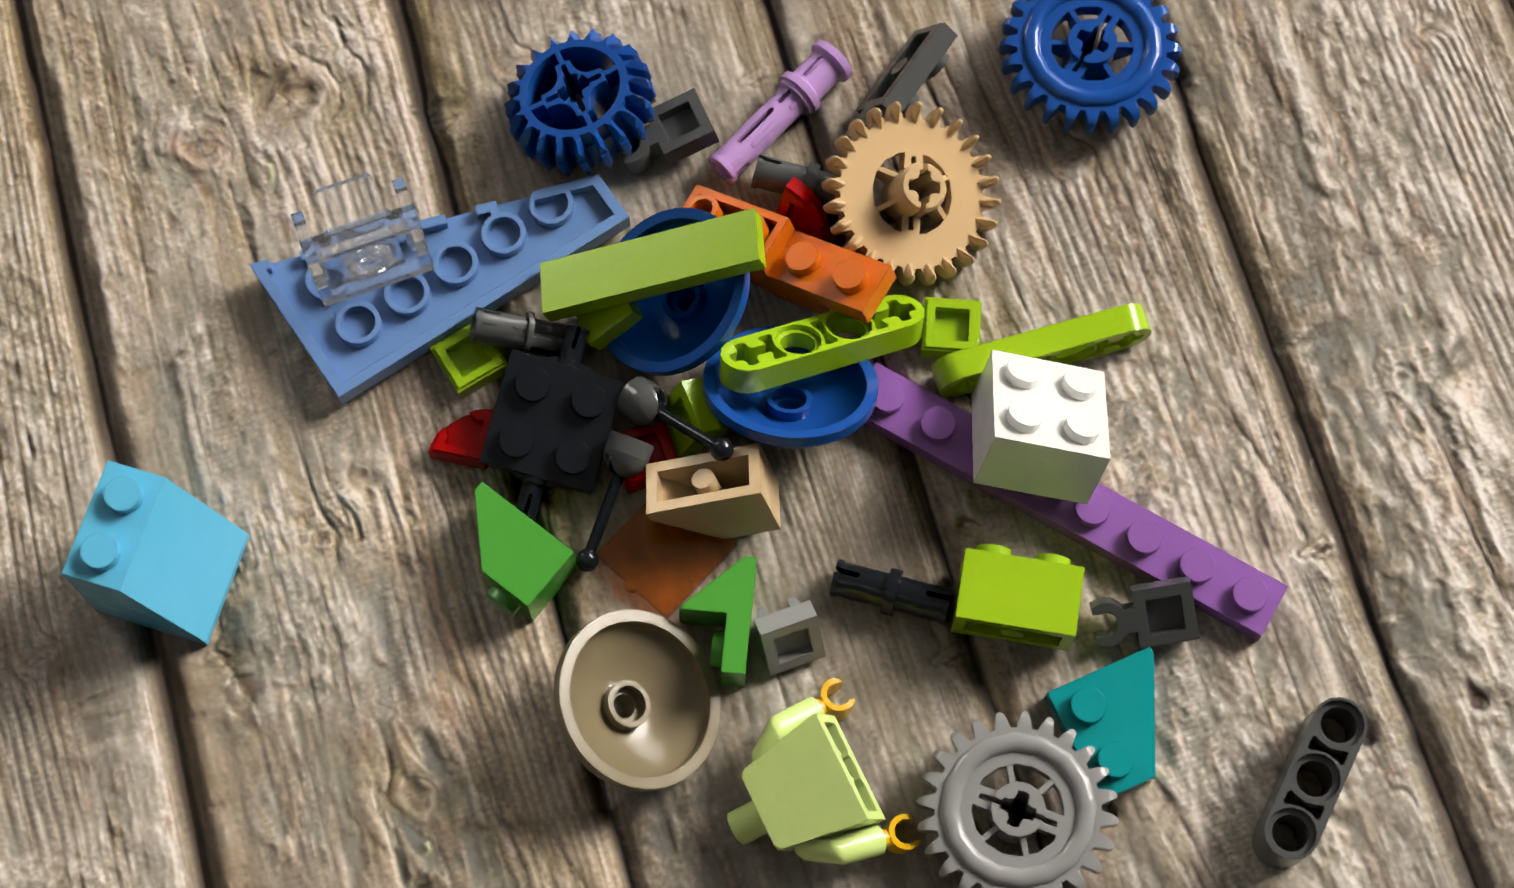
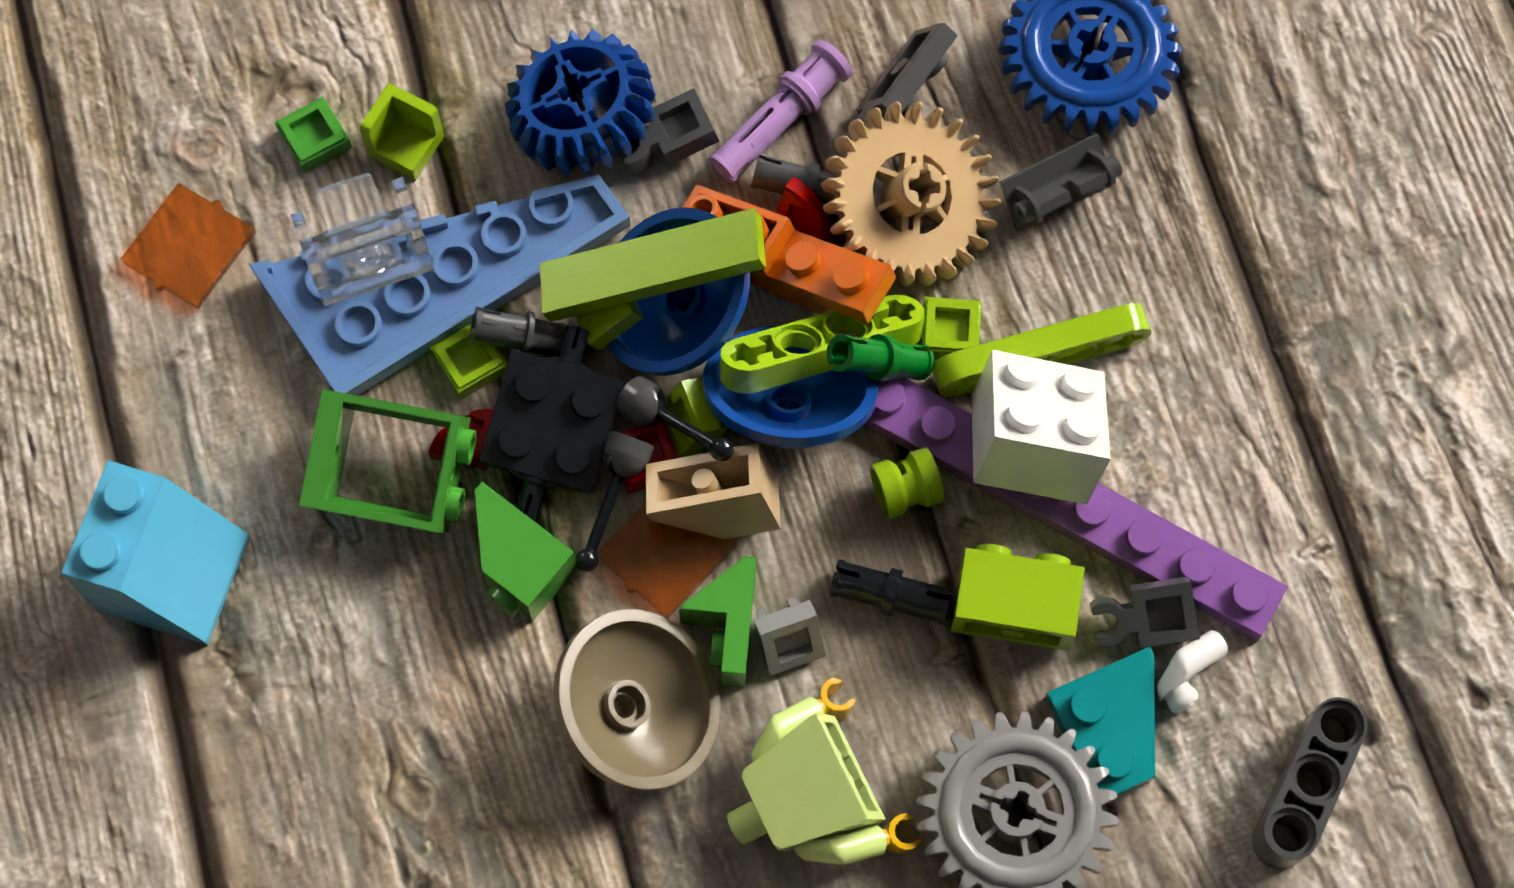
none -> clear orange piece [120,183,256,309]
none -> bright green tile [274,97,352,174]
none -> bright green window [299,389,476,533]
none -> lime panel [360,82,444,181]
none -> green pin [826,334,935,381]
none -> lime wheel [870,447,945,520]
none -> dark grey hinge [1000,133,1123,232]
none -> white arm [1157,630,1228,714]

